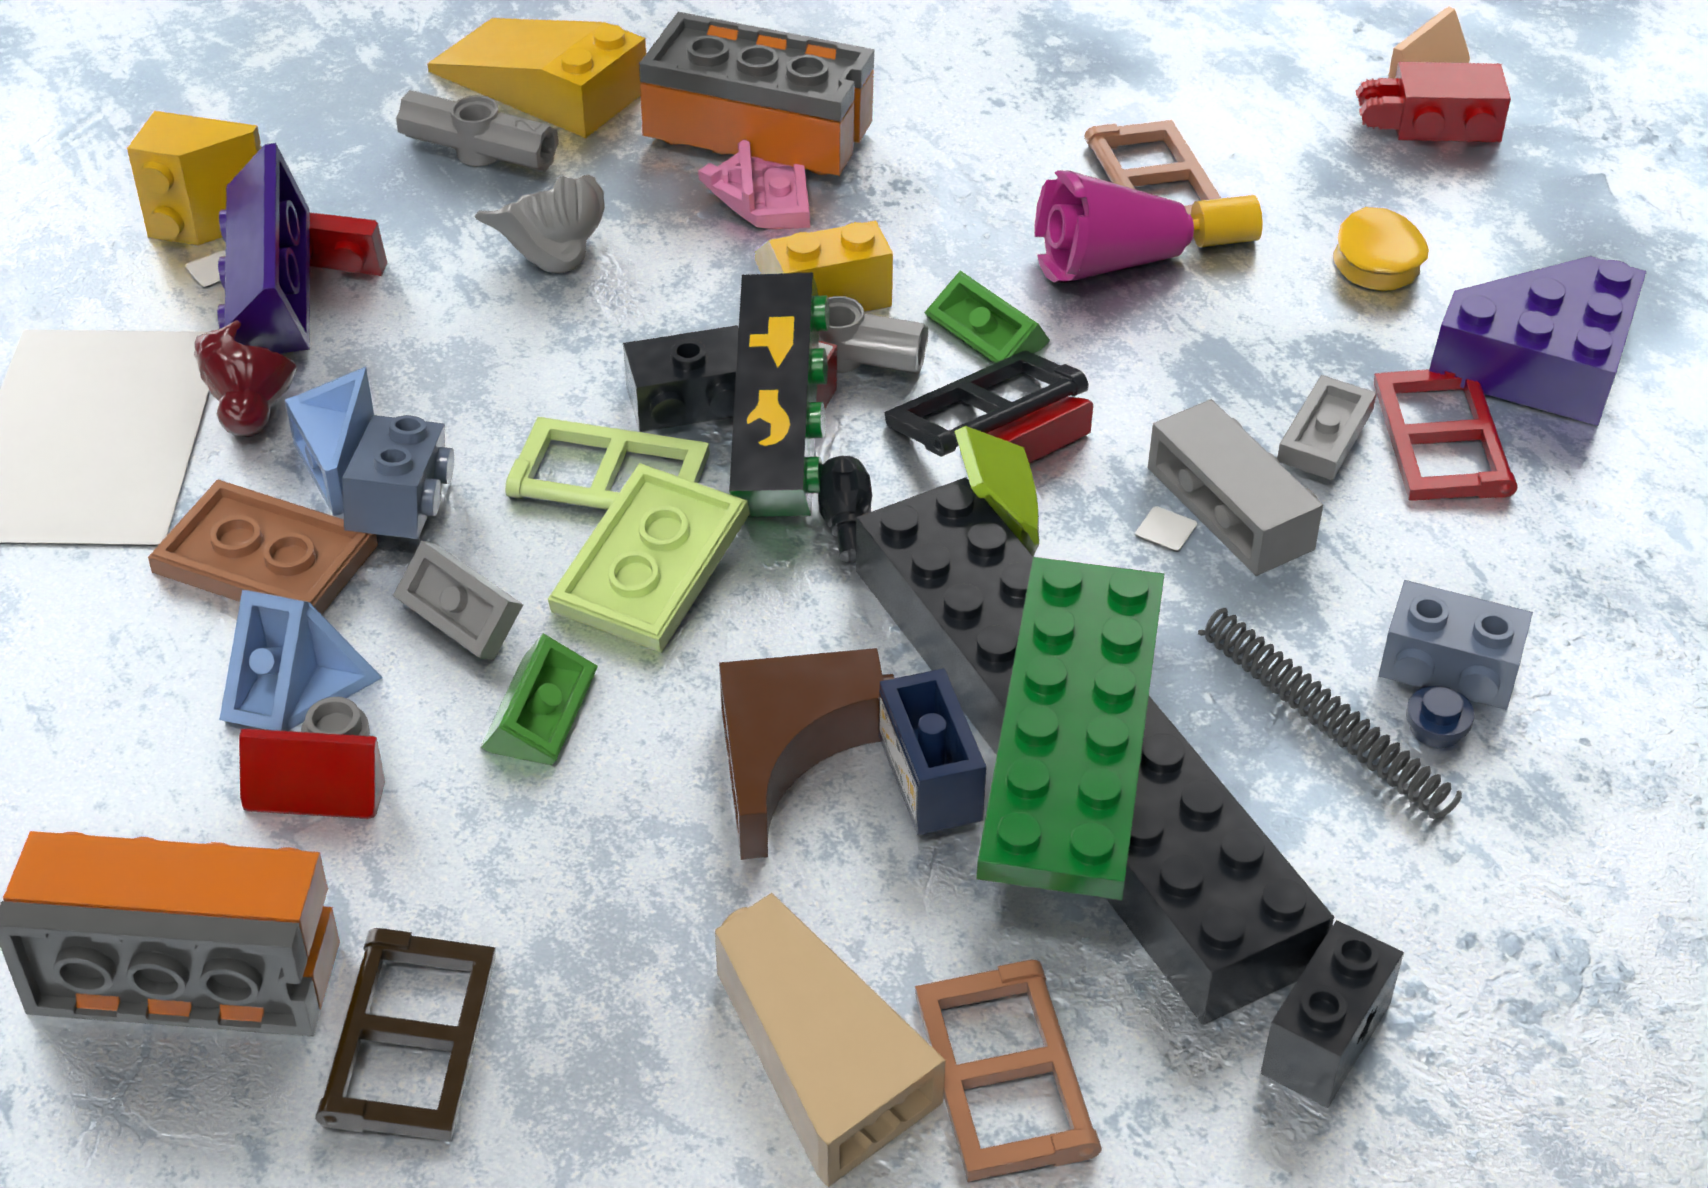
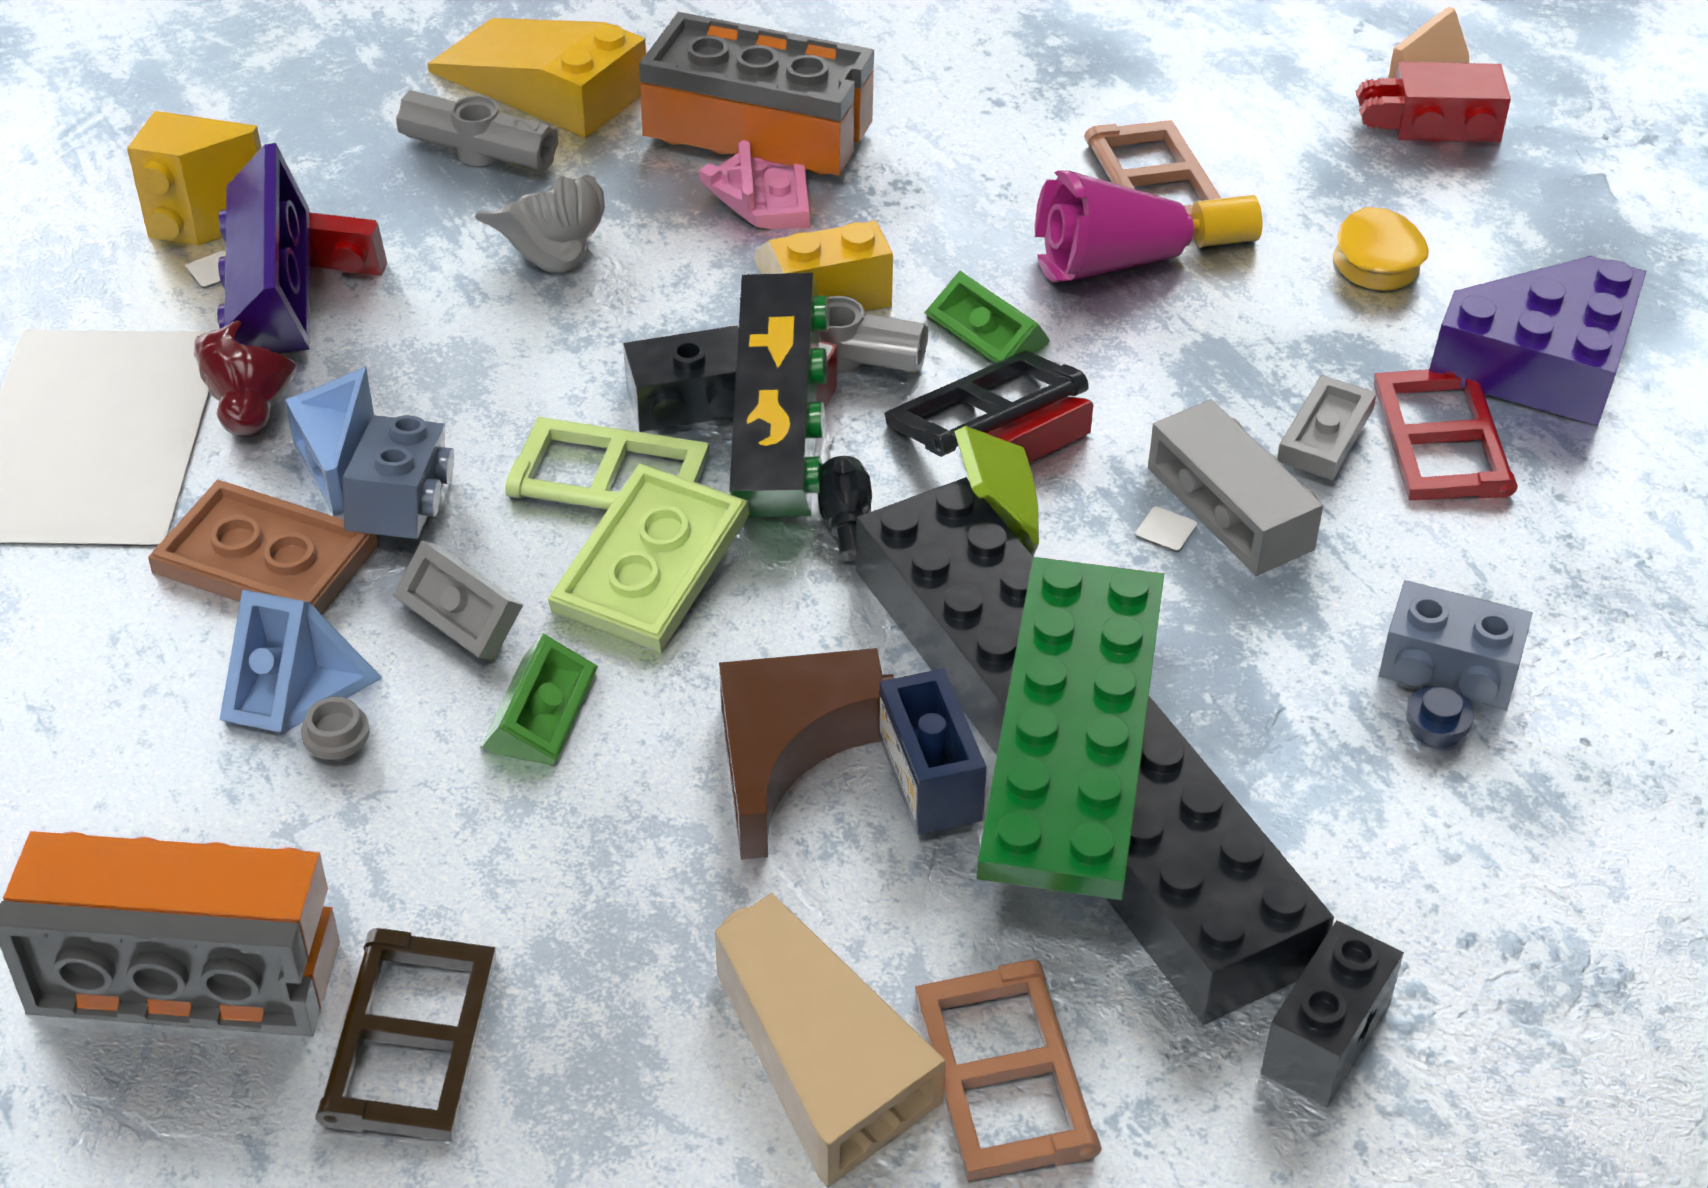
red slope [239,729,385,819] -> none
dark grey piece [1198,608,1462,819] -> none

